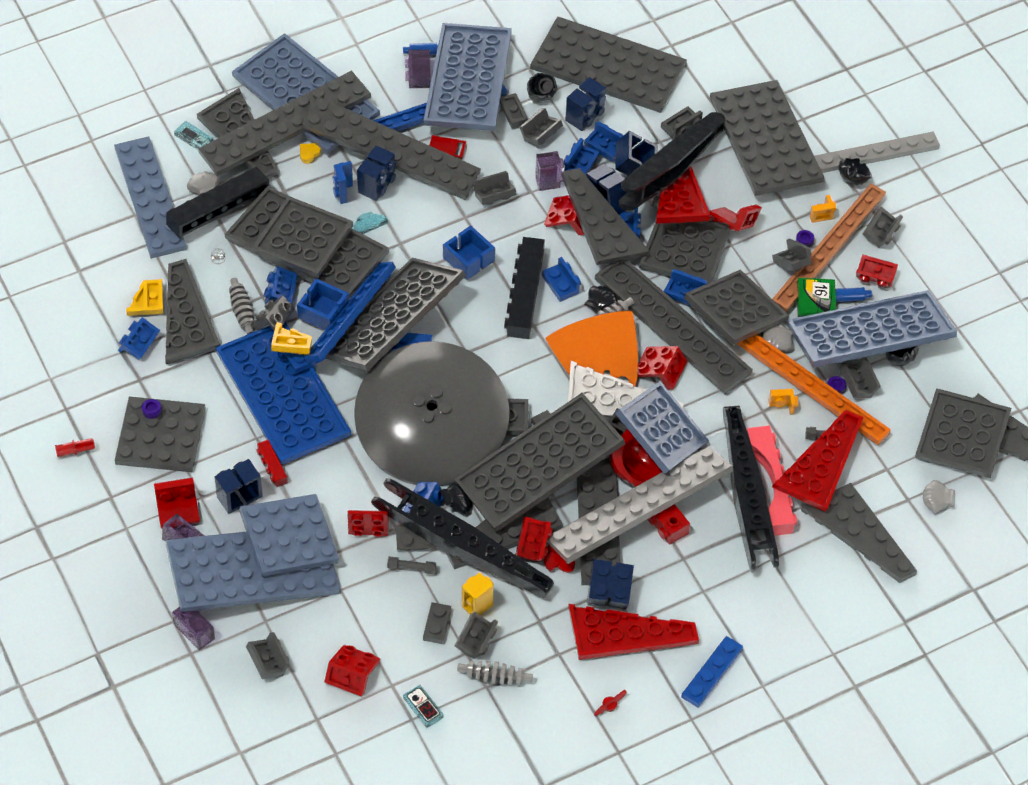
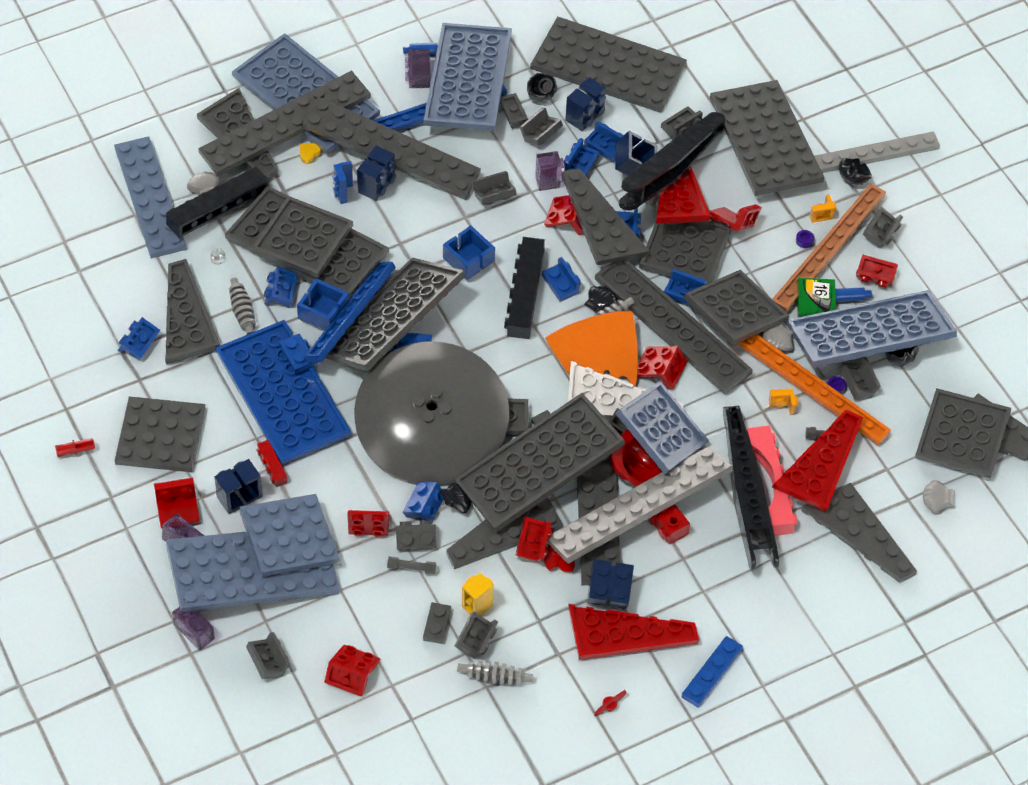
yellow wing [126,279,163,316] -> none
dark purple tile [142,399,162,419] -> none
clear light blue tile [174,121,213,150] -> none
dark grey bracket [252,296,295,331] -> none
yellow wing [271,323,312,354] -> none
clear light blue tile [354,212,388,234] -> none
black piece [371,478,554,598] -> none
tile [403,685,444,728] -> none
red piece [429,135,466,159] -> none
dark blue piece [587,164,628,214] -> none
dark grey bracket [772,239,811,271] -> none

